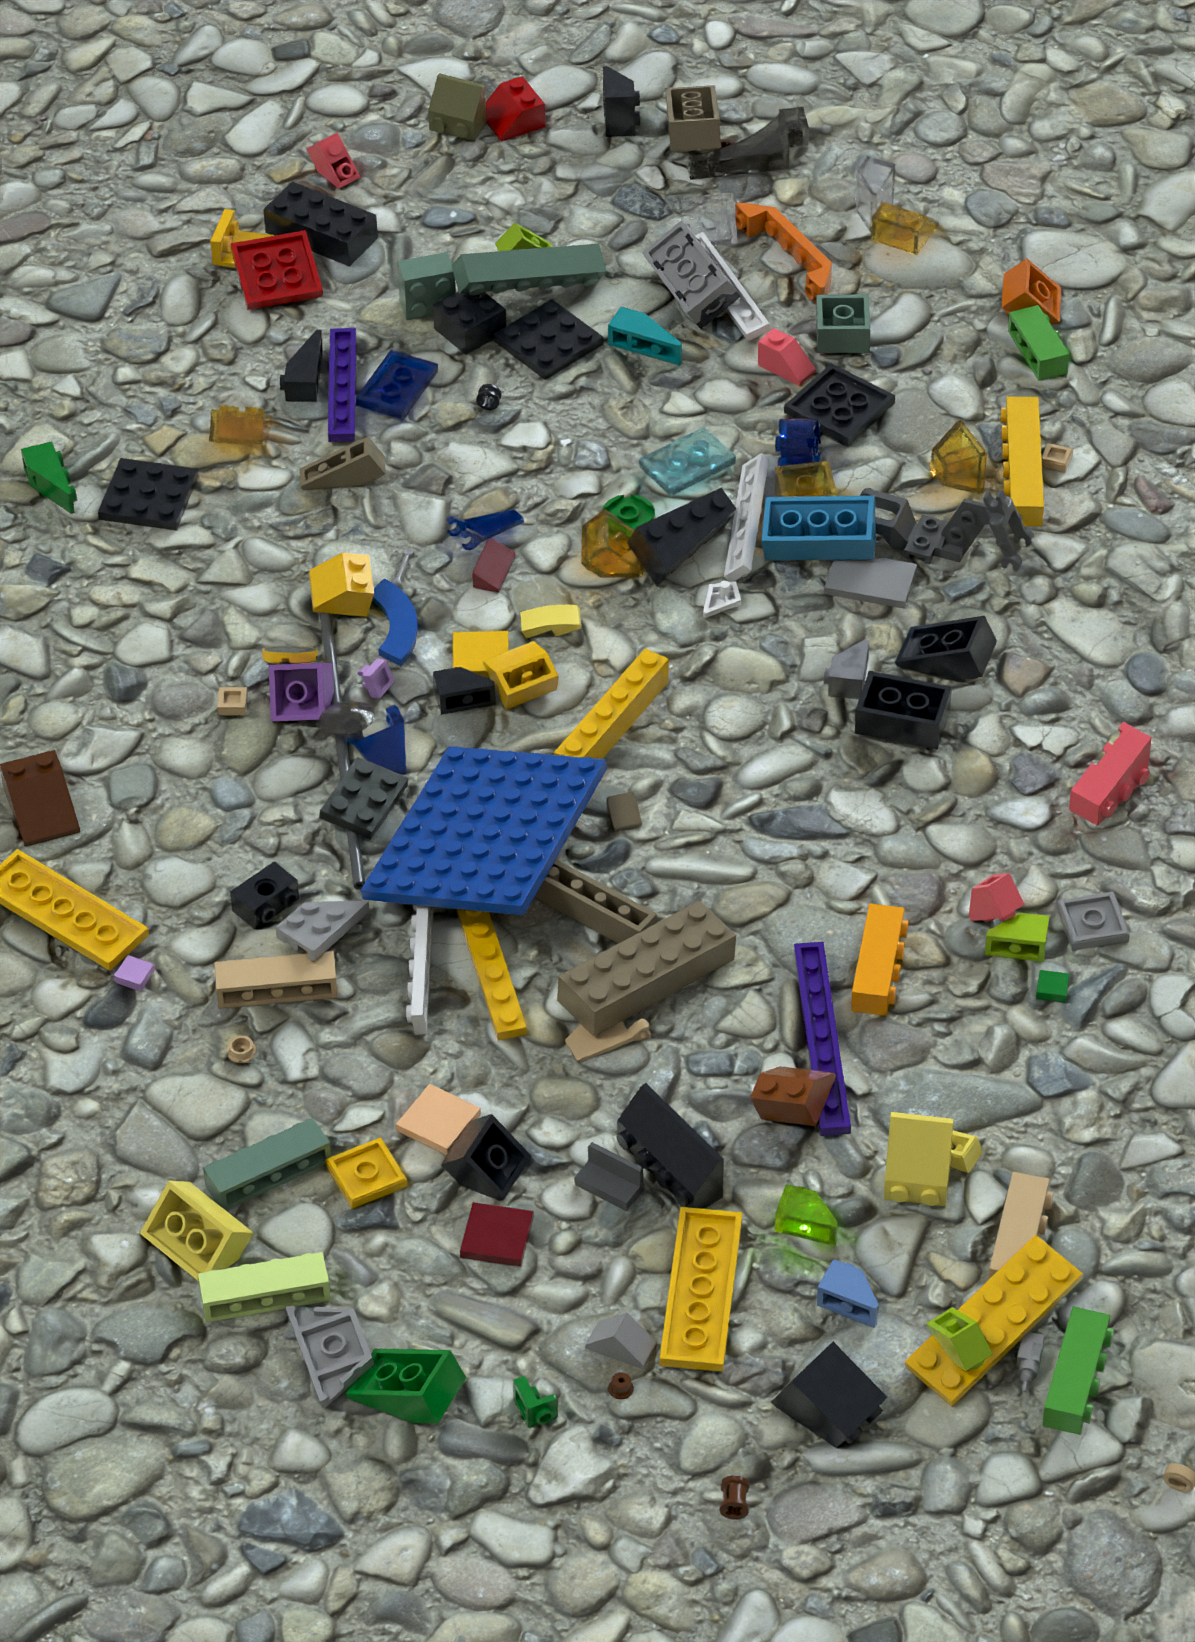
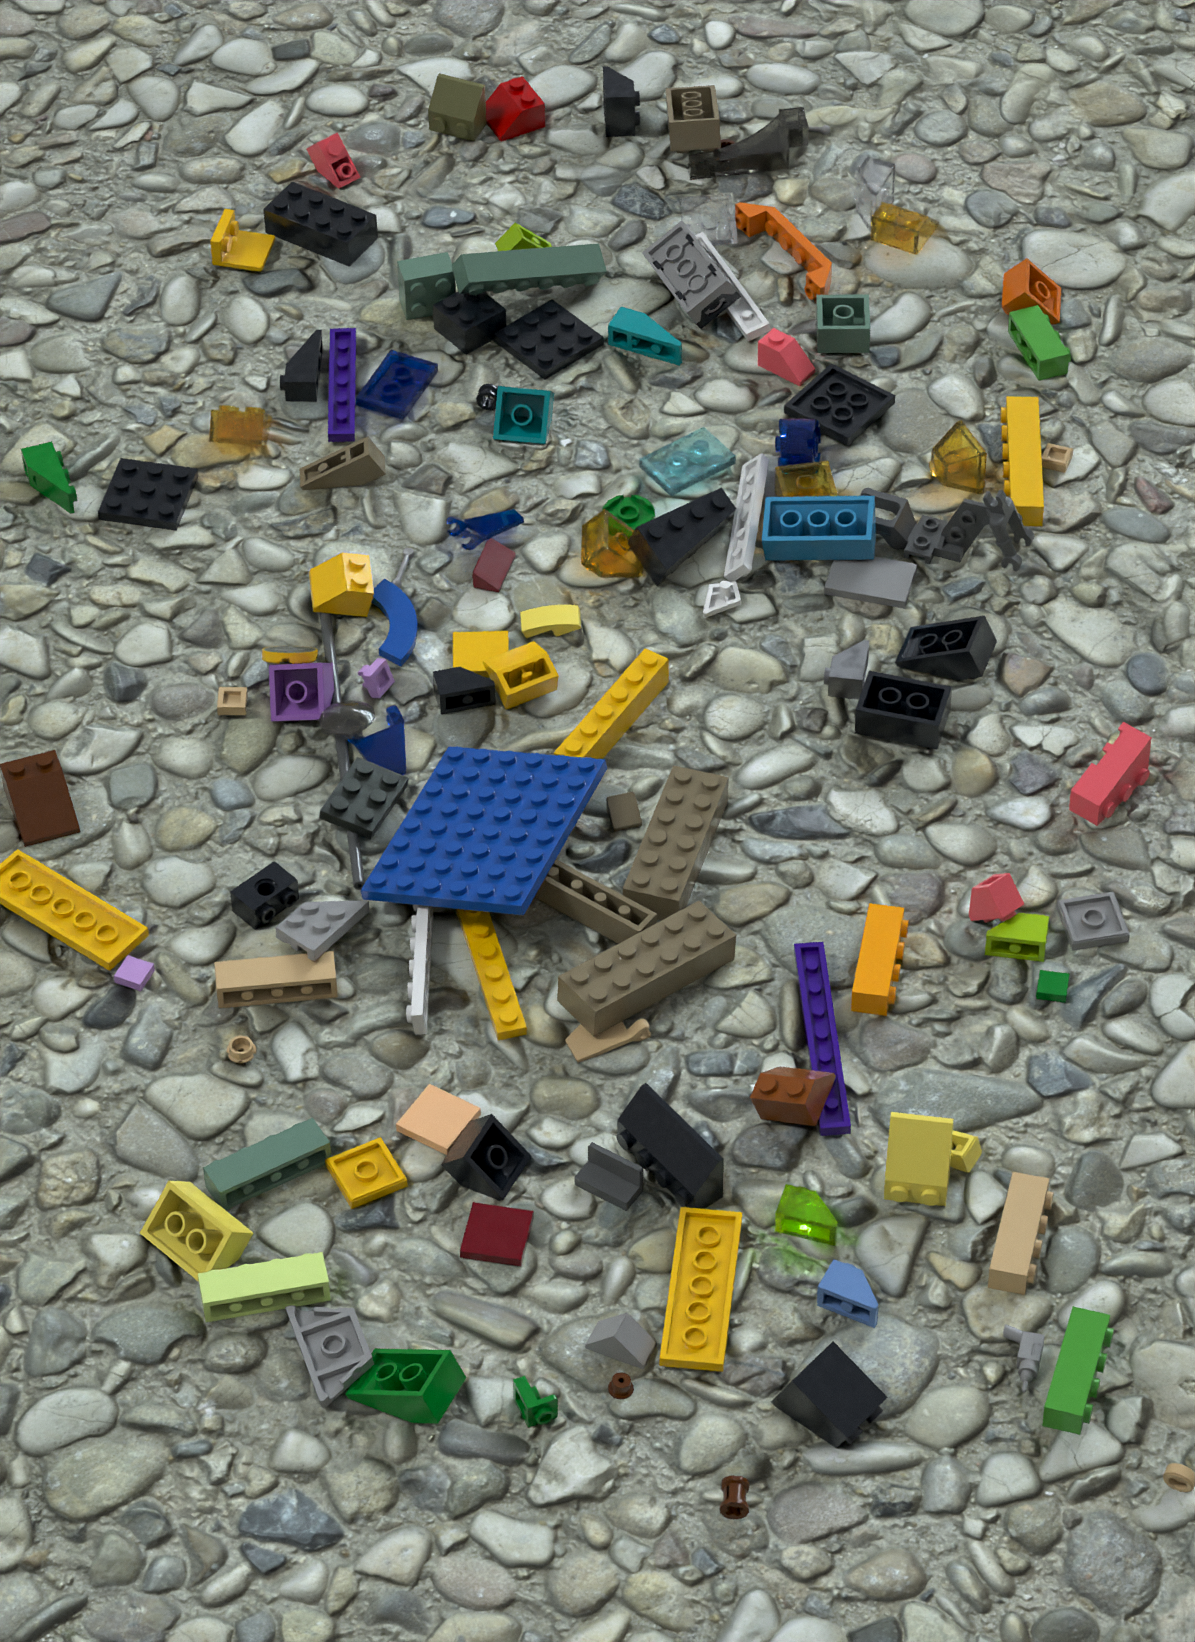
red plate [231,230,323,310] -> none
yellow plate [905,1234,1083,1407] -> none
lime slope [926,1307,993,1371] -> none
none -> teal slope [493,386,555,444]
none -> dark tan brick [623,765,729,921]

